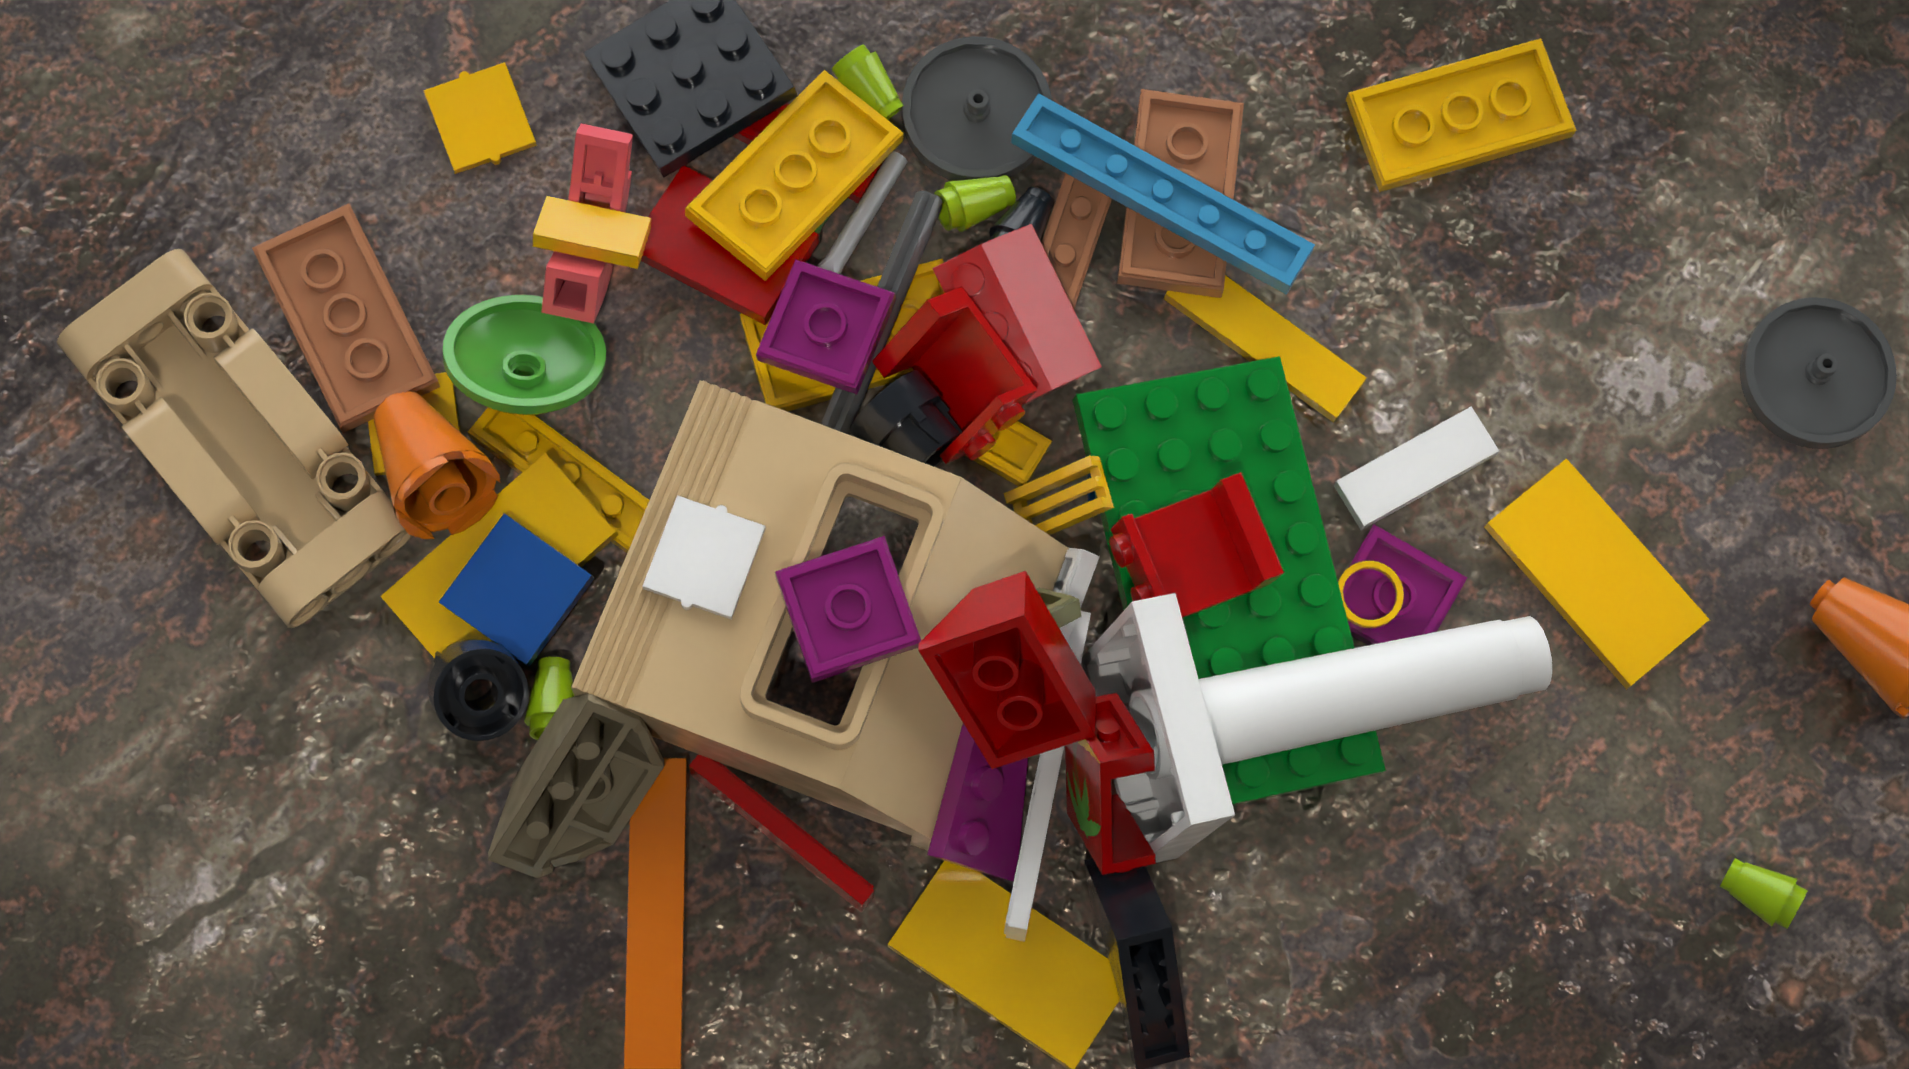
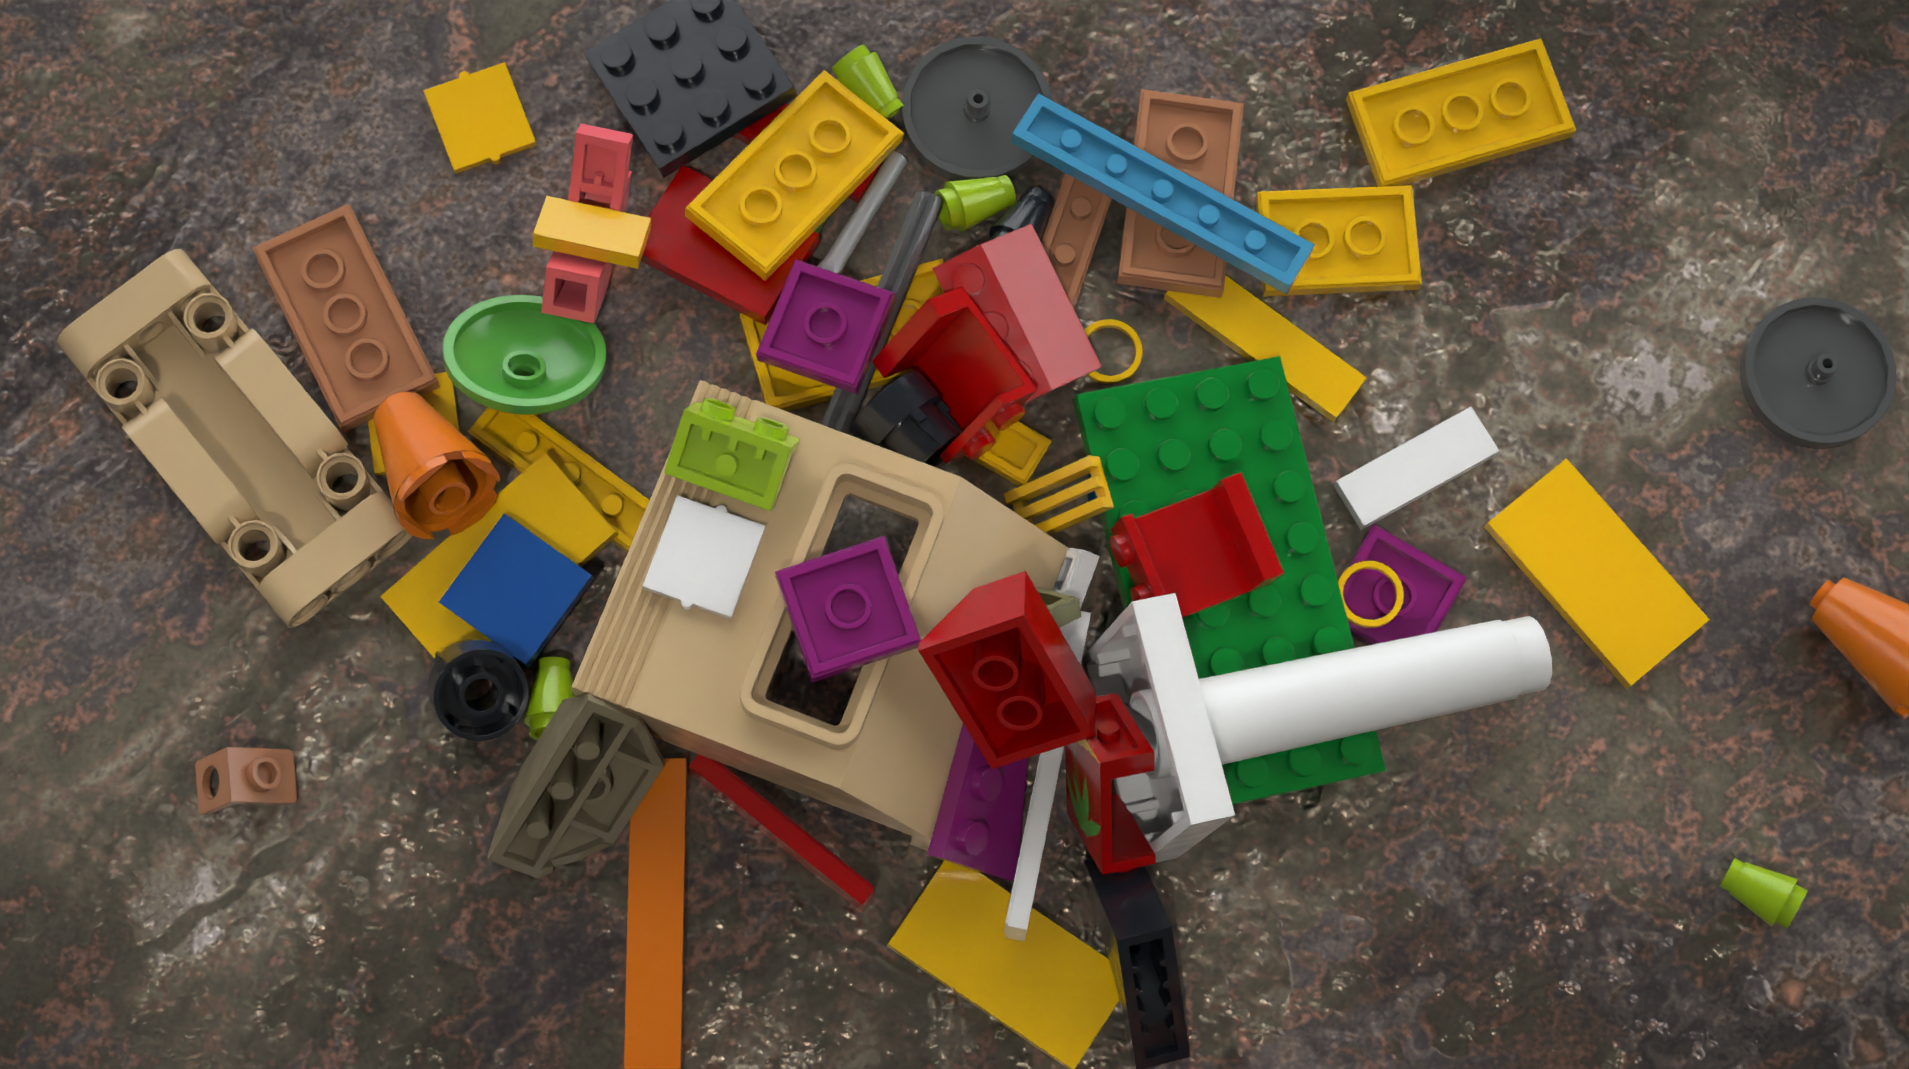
none -> nougat bracket [195,747,297,815]
none -> lime bracket [664,398,800,511]
none -> yellow piece [1084,319,1143,384]
none -> yellow tile [1255,185,1422,297]

